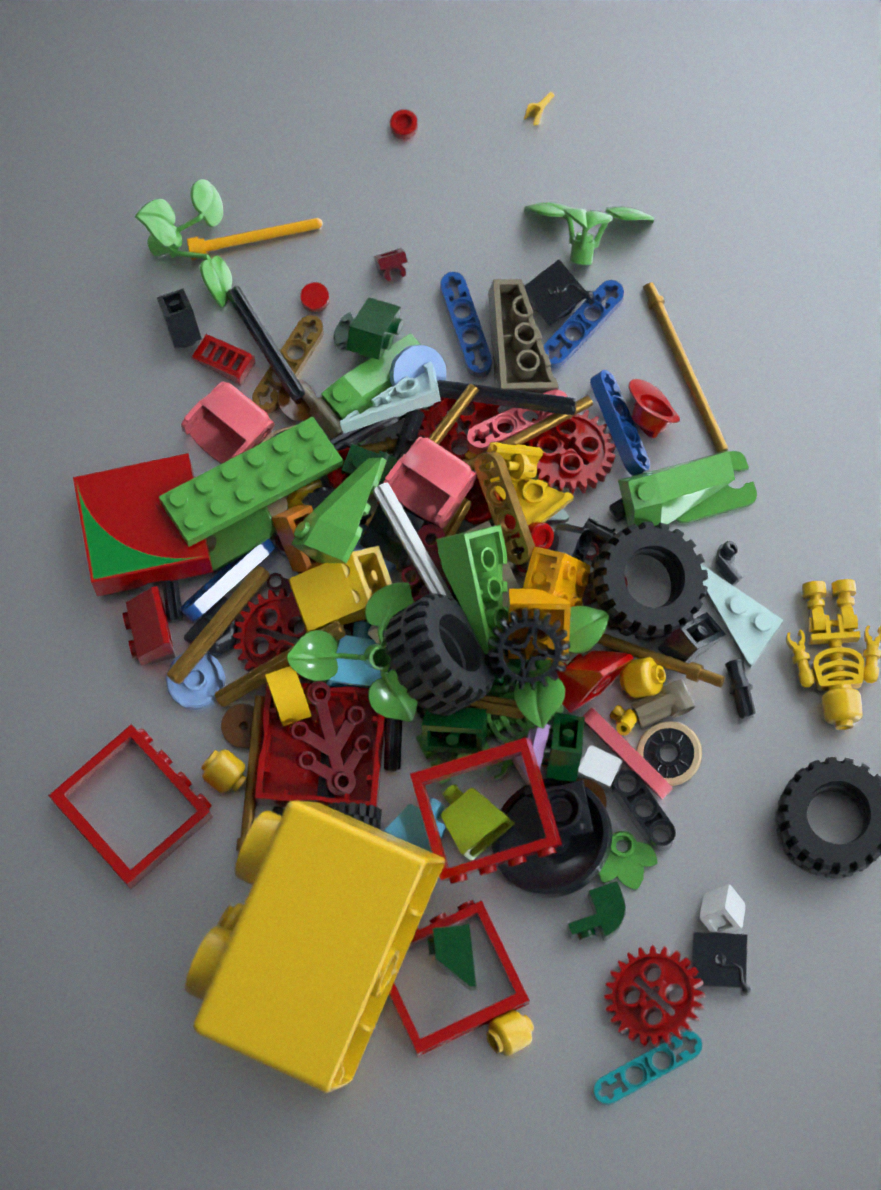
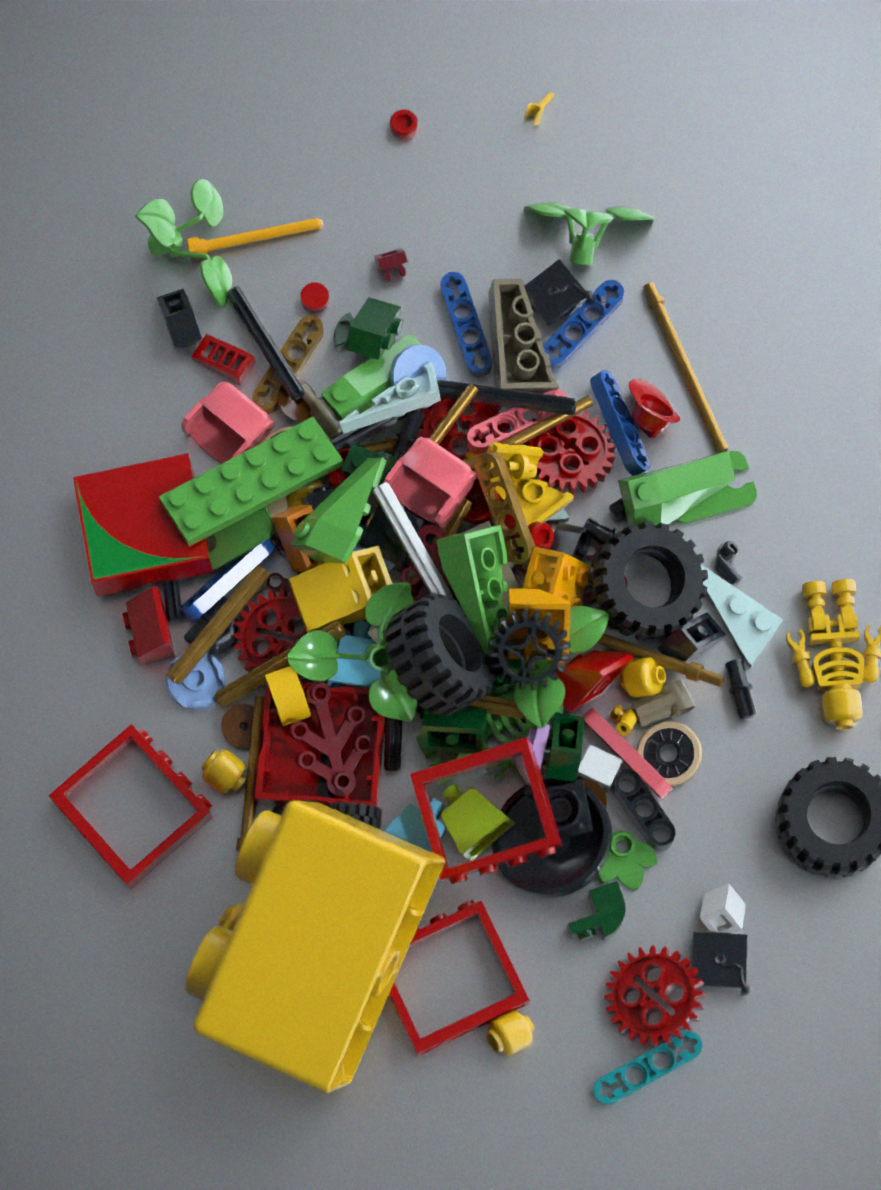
dark green slope [427,924,476,991] -> none

